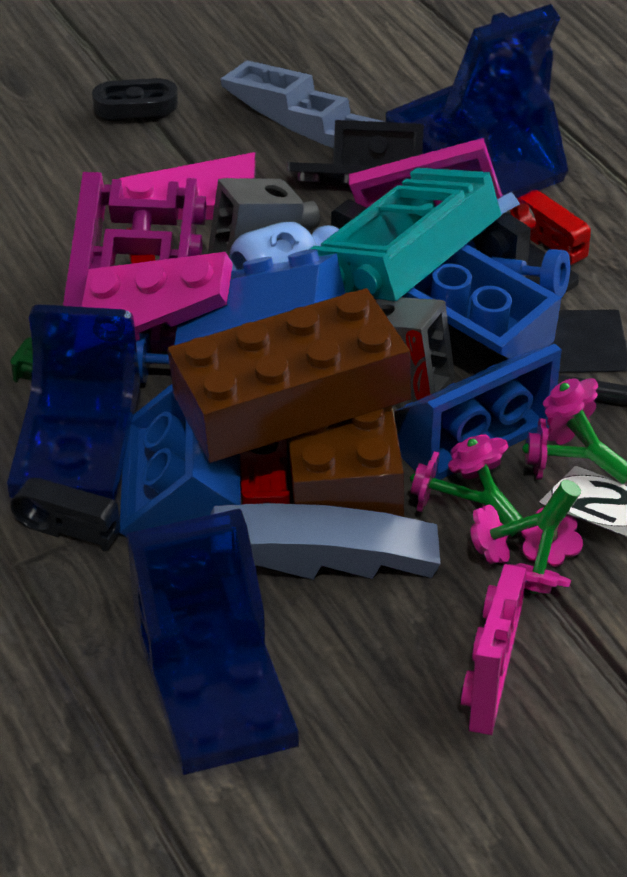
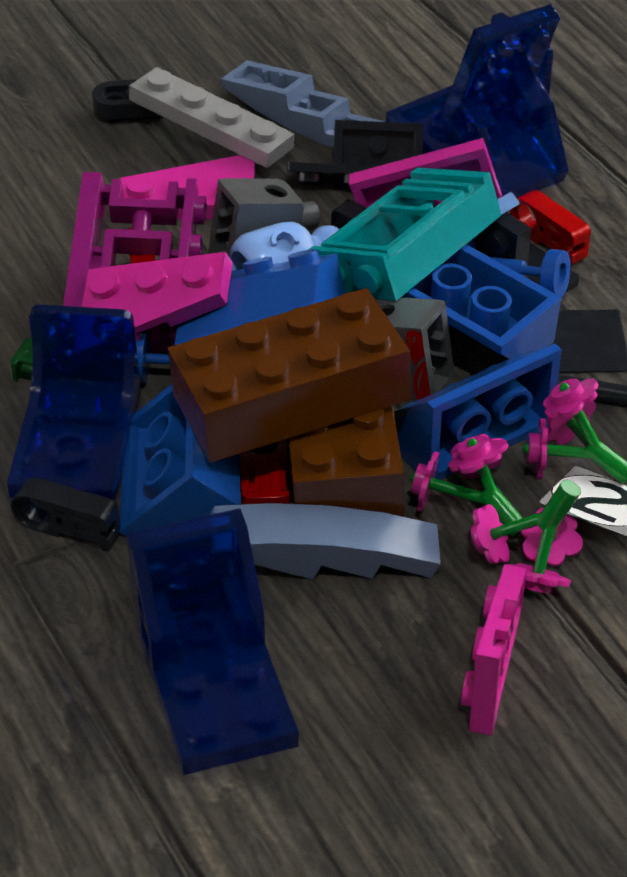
none -> light grey plate [129,67,294,168]

